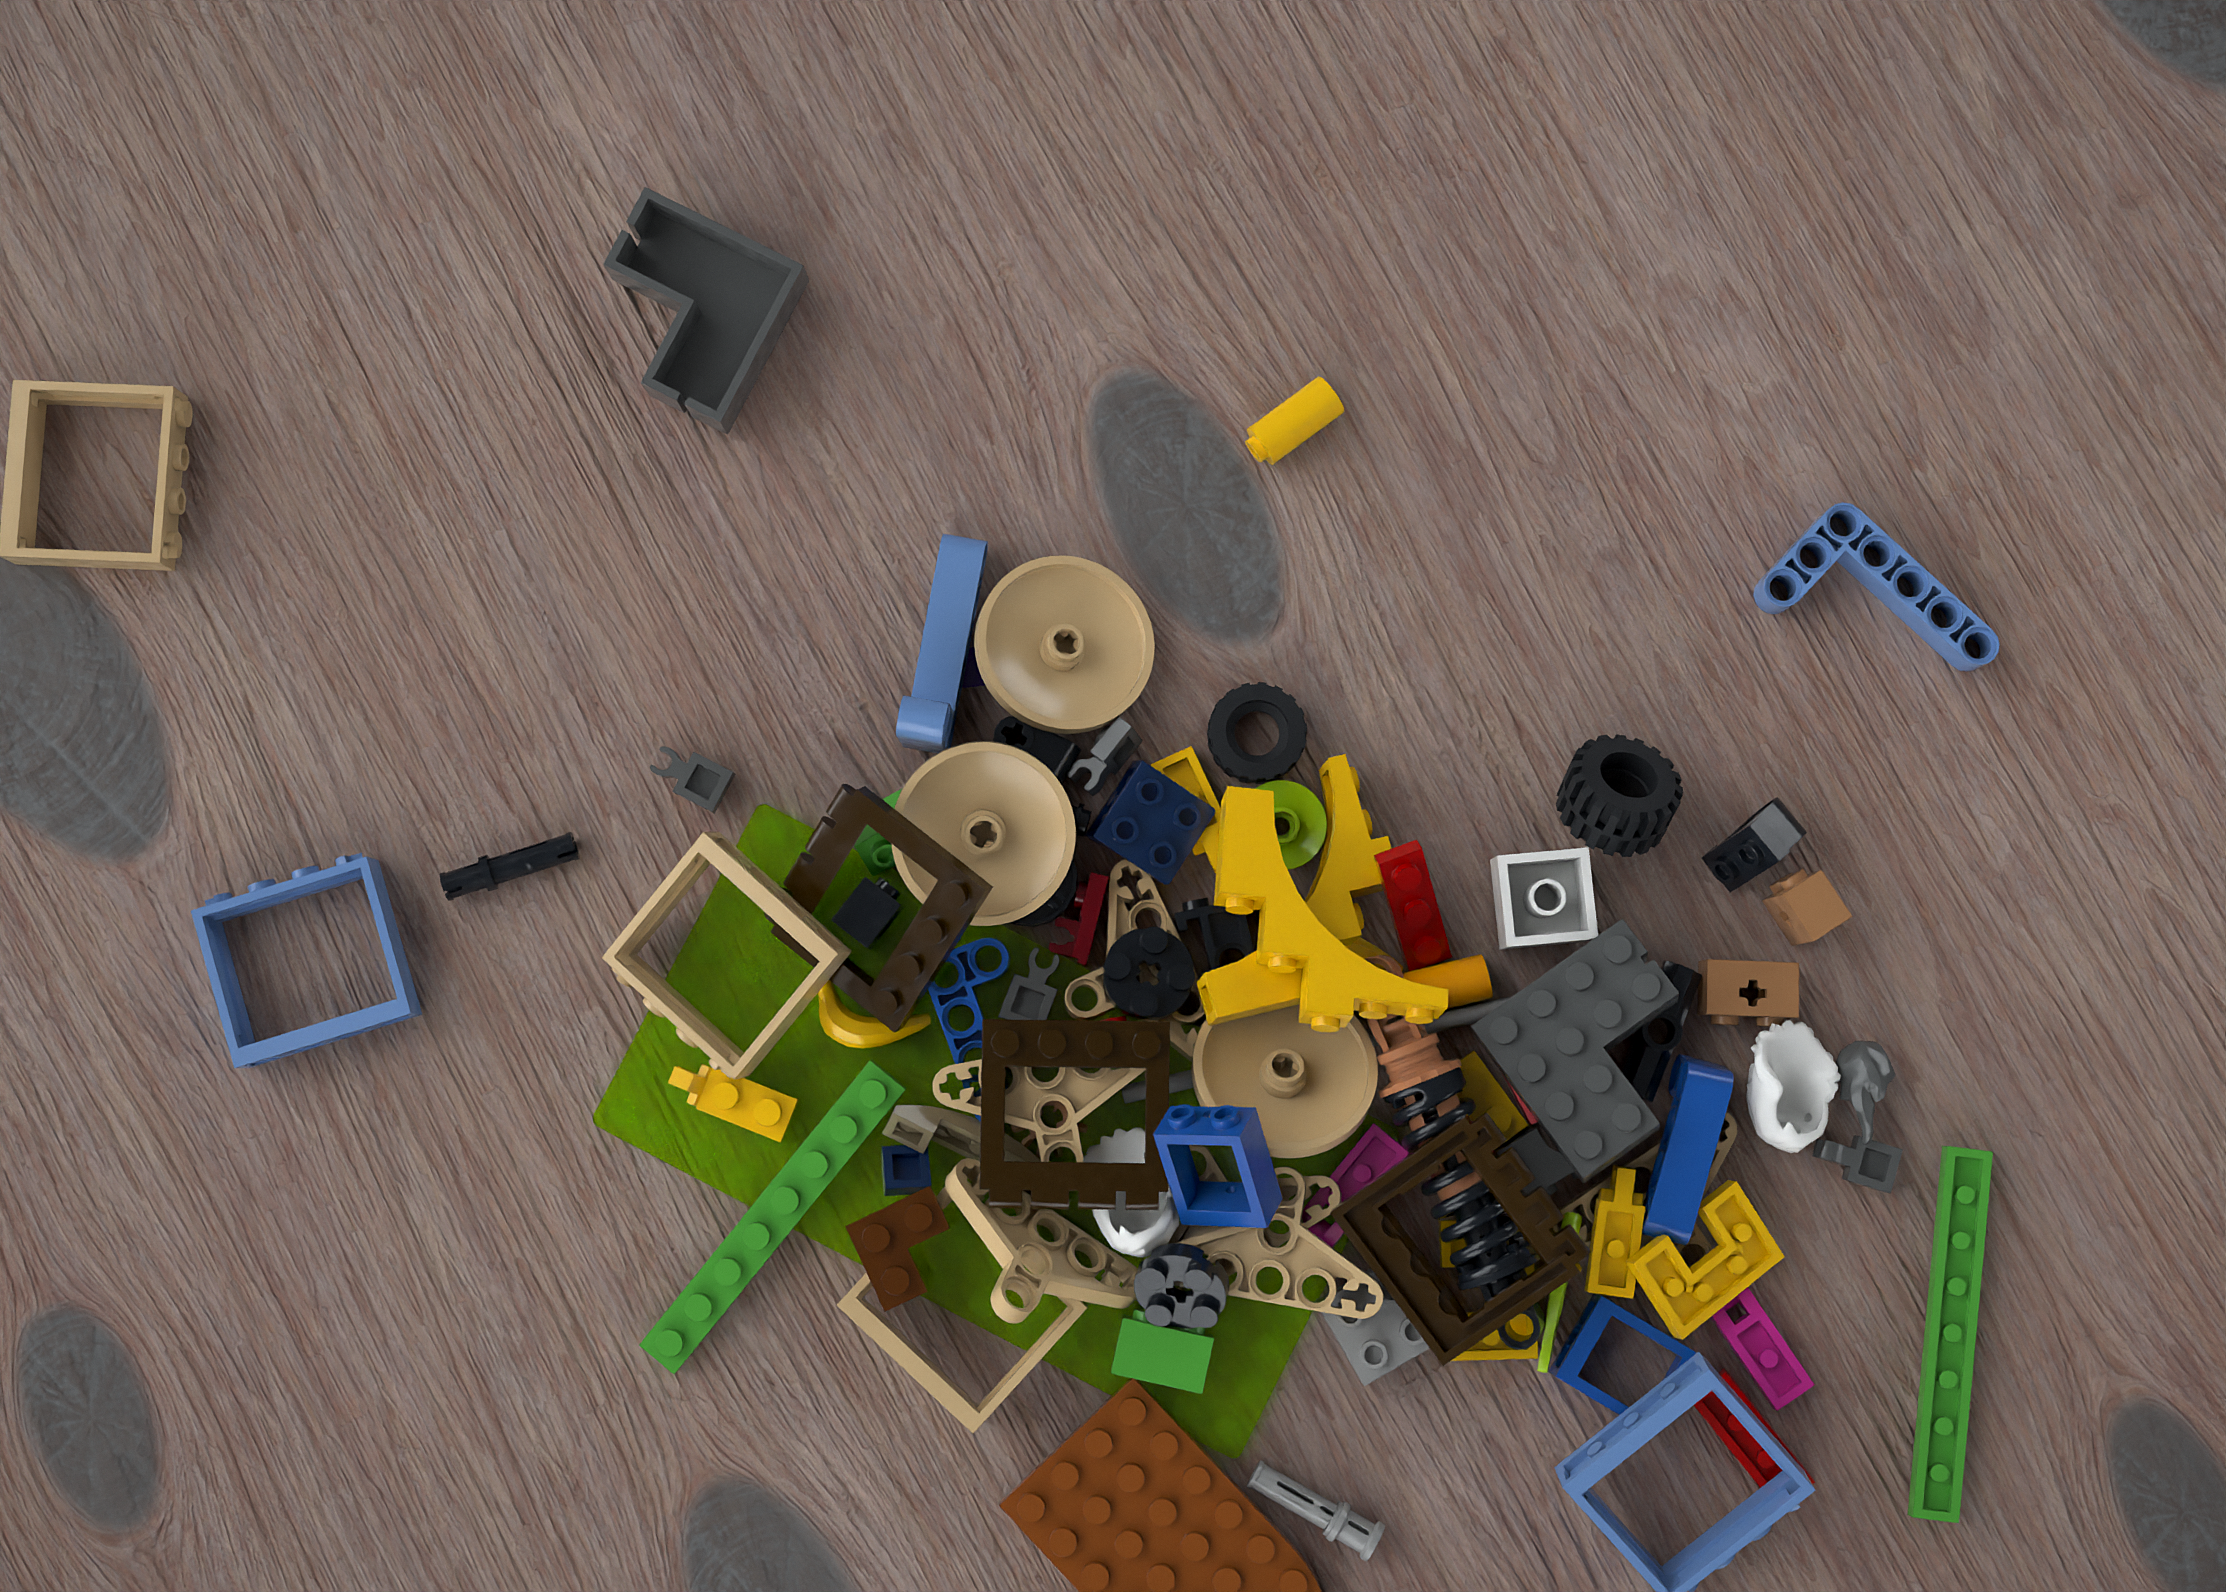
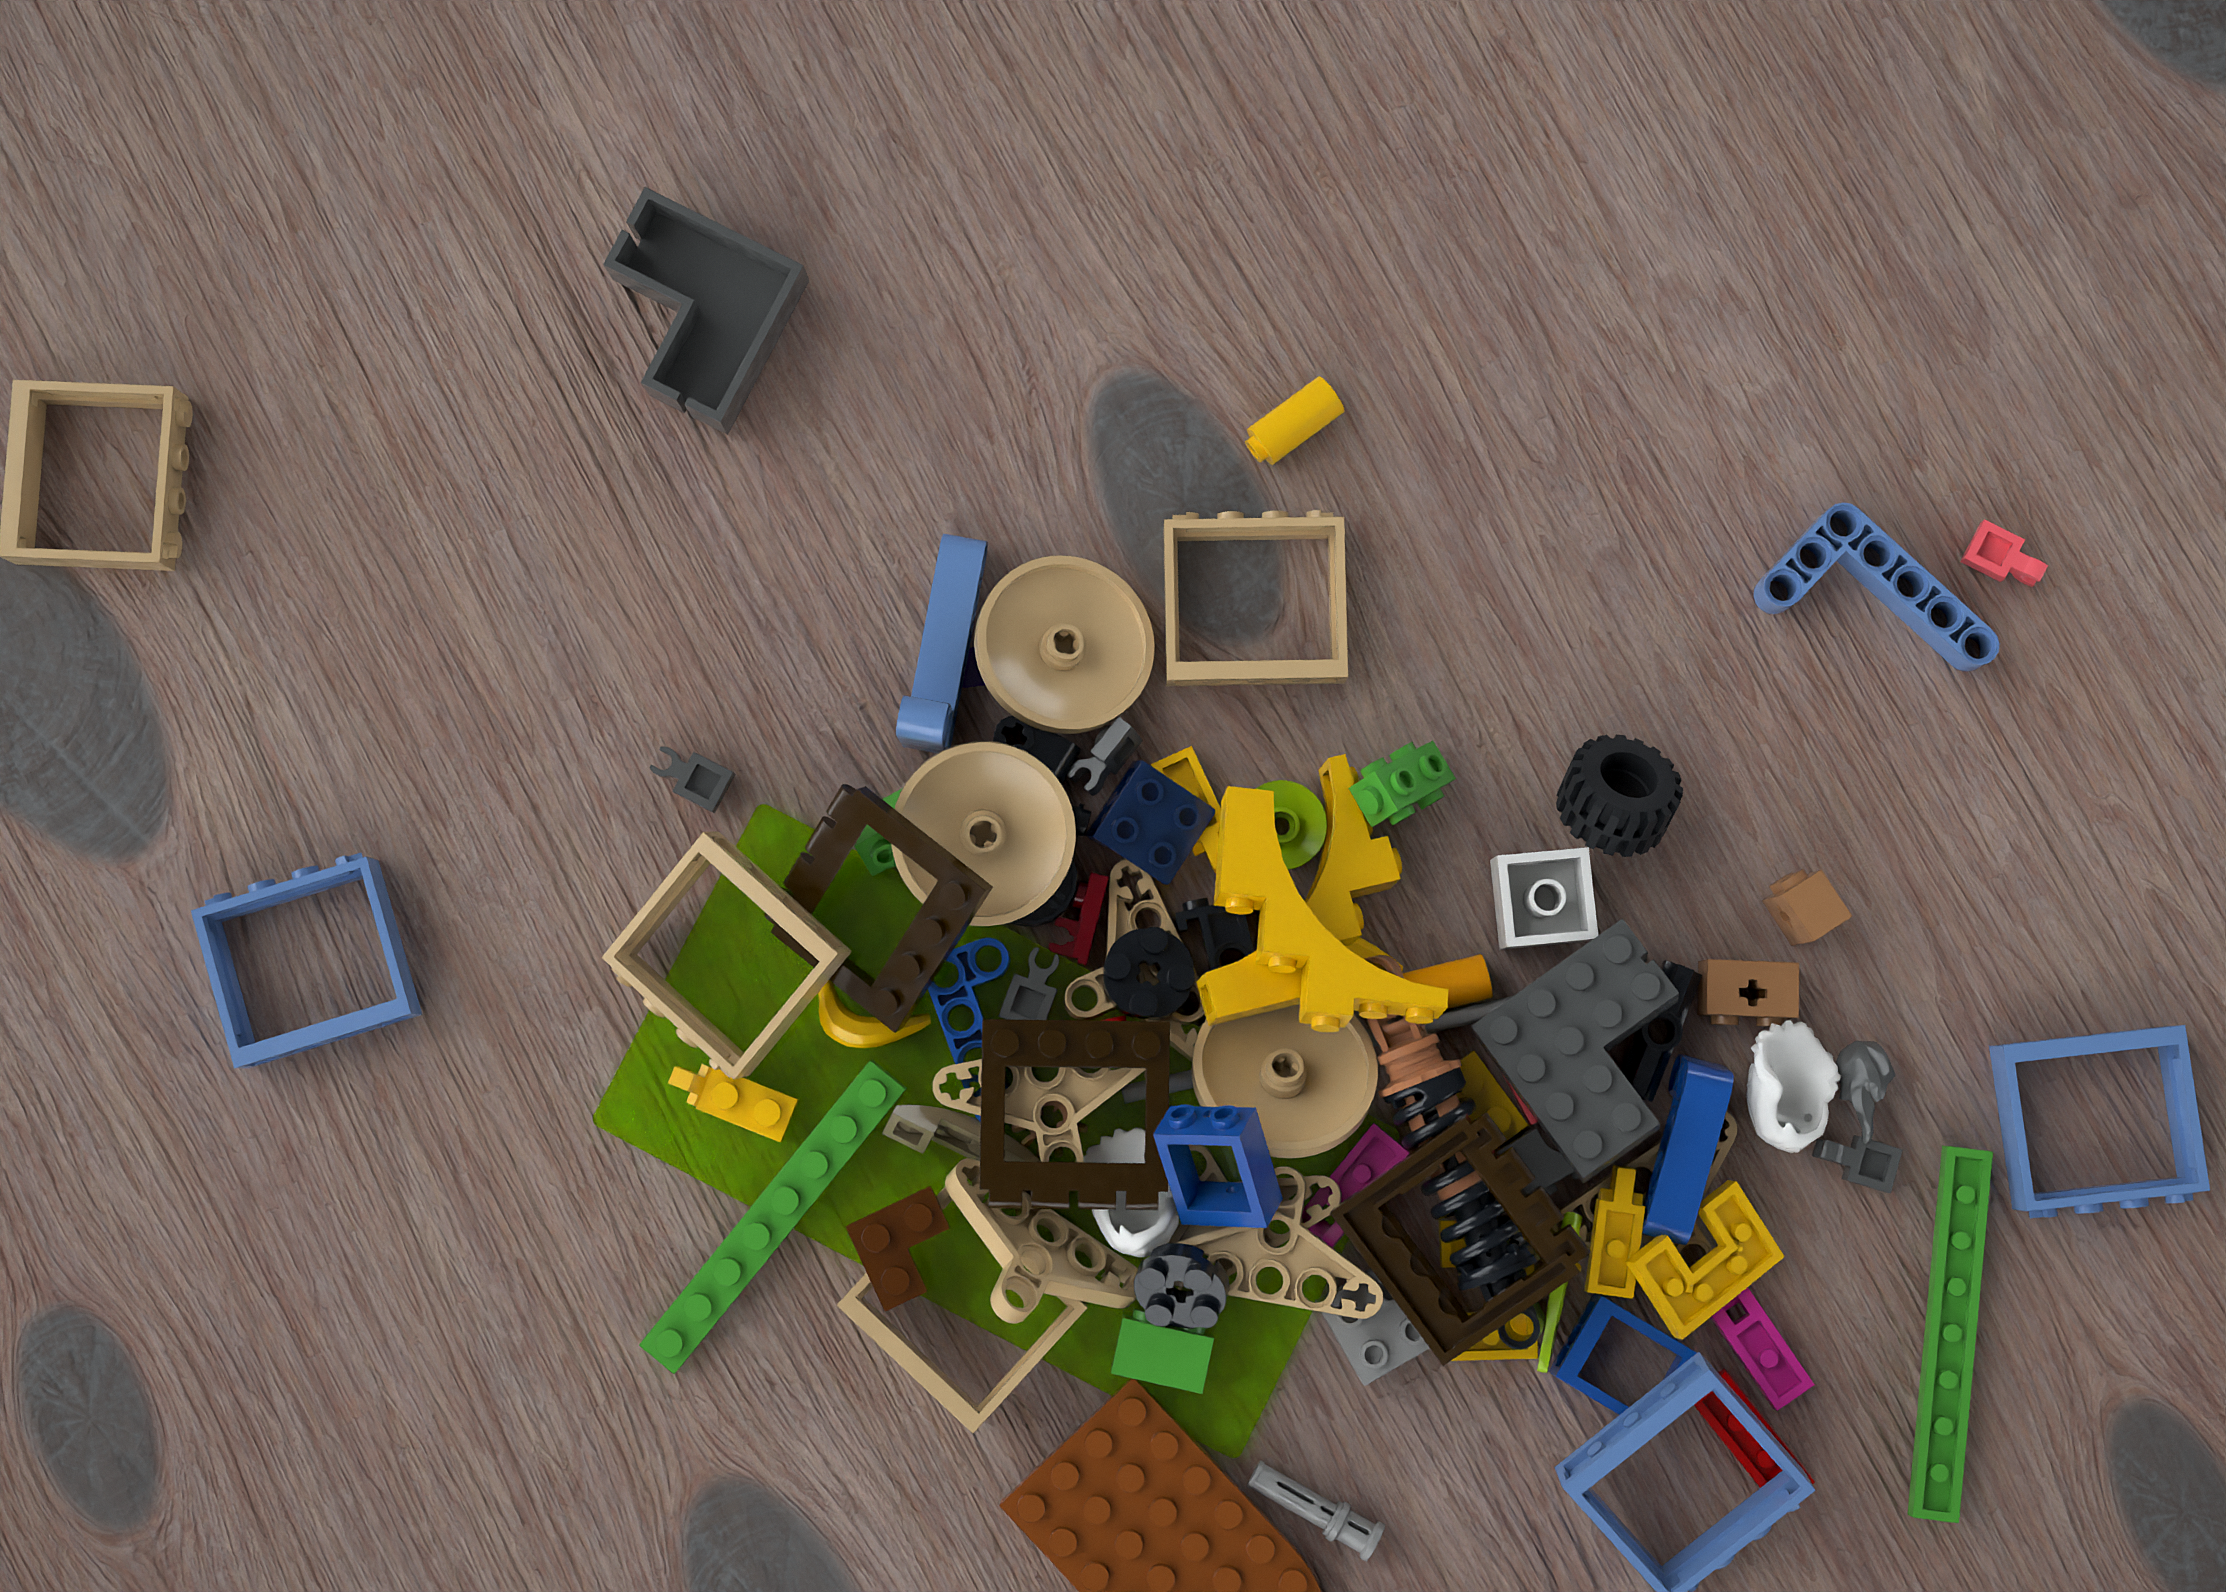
black pin [439,832,580,901] -> none
black brick [831,877,905,950] -> none
dark blue plate [881,1145,932,1196] -> none
black tyre [1207,682,1308,784] -> none
red plate [1374,839,1452,971] -> none
black pin [1701,797,1807,893] -> none
none -> tan window [1163,510,1348,686]
none -> bright green brick [1348,740,1456,827]
none -> coral plate [1960,519,2048,587]
none -> medium blue window [1989,1025,2210,1219]

